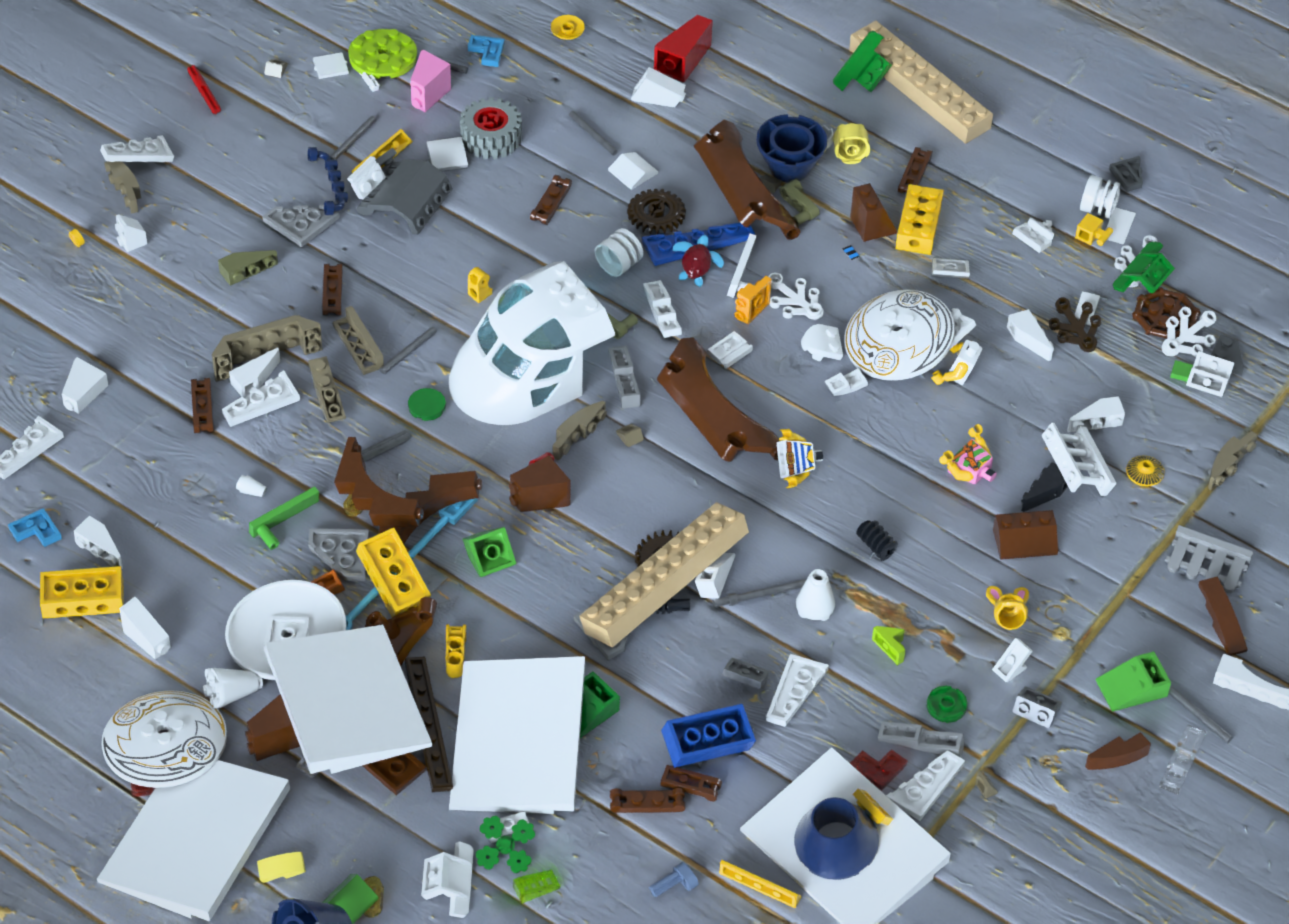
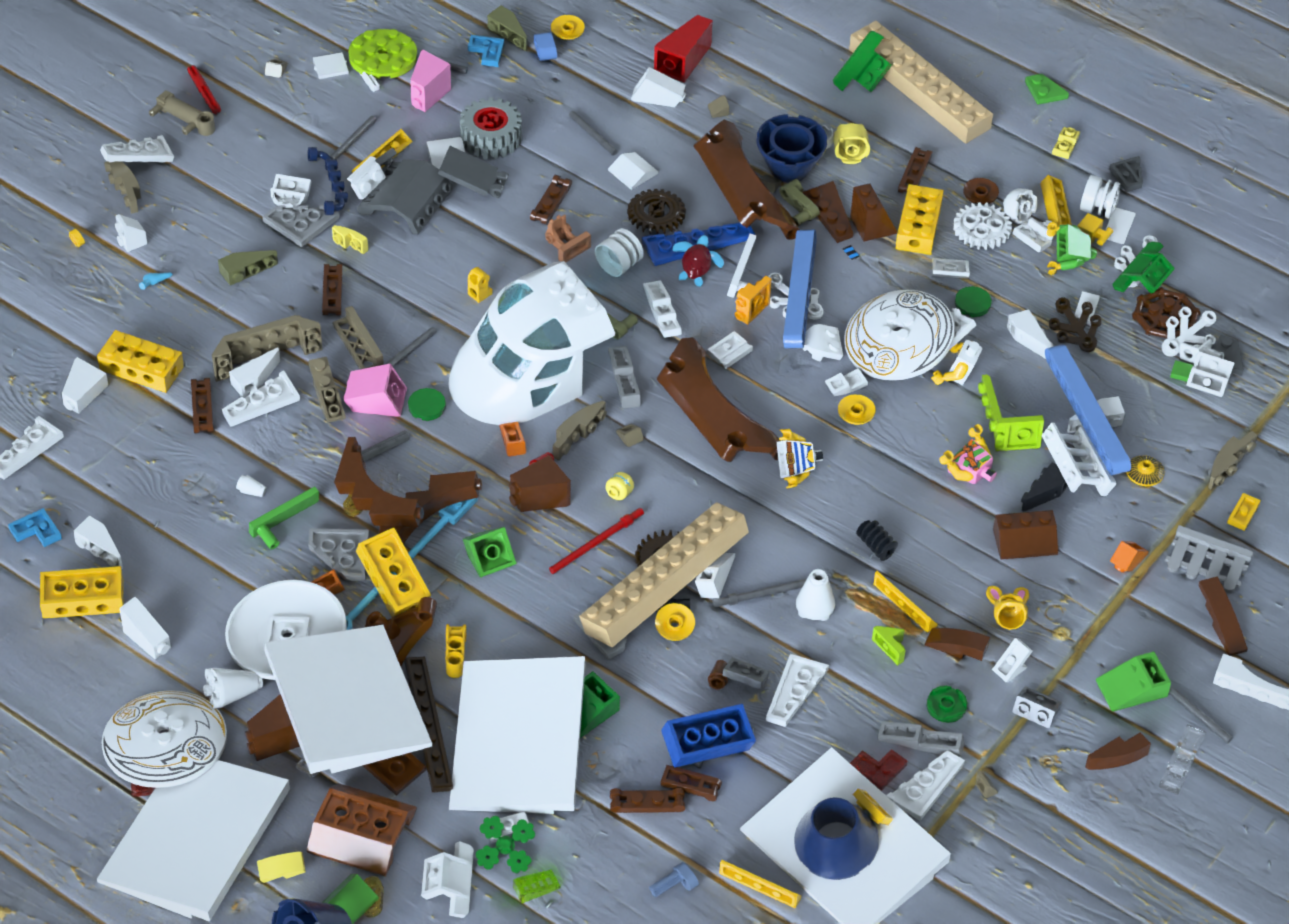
none -> yellow brick [97,330,184,393]
none -> medium azure animal [139,272,172,289]
none -> dark tan piece [149,90,215,136]
none -> white slope [271,174,312,209]
none -> dark orange slope [307,783,417,877]
none -> light yellow slope [332,225,368,254]
none -> bright pink slope [344,364,407,417]
none -> dark grey tile [438,146,509,198]
none -> olive slope [487,5,527,51]
none -> orange slope [499,422,526,457]
none -> medium blue beam [534,32,557,61]
none -> nougat tile [545,214,591,263]
none -> red bar [549,508,644,574]
none -> light yellow head [605,472,634,500]
none -> yellow dish [655,603,695,641]
none -> dark tan slope [708,95,729,118]
none -> reddish brown cone [708,660,728,690]
none -> medium blue beam [783,229,817,349]
none -> reddish brown wing [803,181,853,243]
none -> yellow dish [838,394,876,425]
none -> yellow slope [874,571,938,633]
none -> reddish brown slope [925,628,990,661]
none -> white gear [953,202,1012,250]
none -> green tile [955,286,992,317]
none -> reddish brown dish [963,178,999,205]
none -> lime bracket [978,374,1044,451]
none -> white cylinder [1003,188,1037,224]
none -> bright green wing [1025,74,1069,105]
none -> yellow slope [1040,175,1072,234]
none -> medium blue beam [1045,344,1131,476]
none -> bright green torso [1046,222,1097,275]
none -> light yellow slope [1052,127,1080,159]
none -> orange slope [1110,541,1149,573]
none -> white bracket [1180,339,1224,364]
none -> yellow plate [1227,493,1261,531]

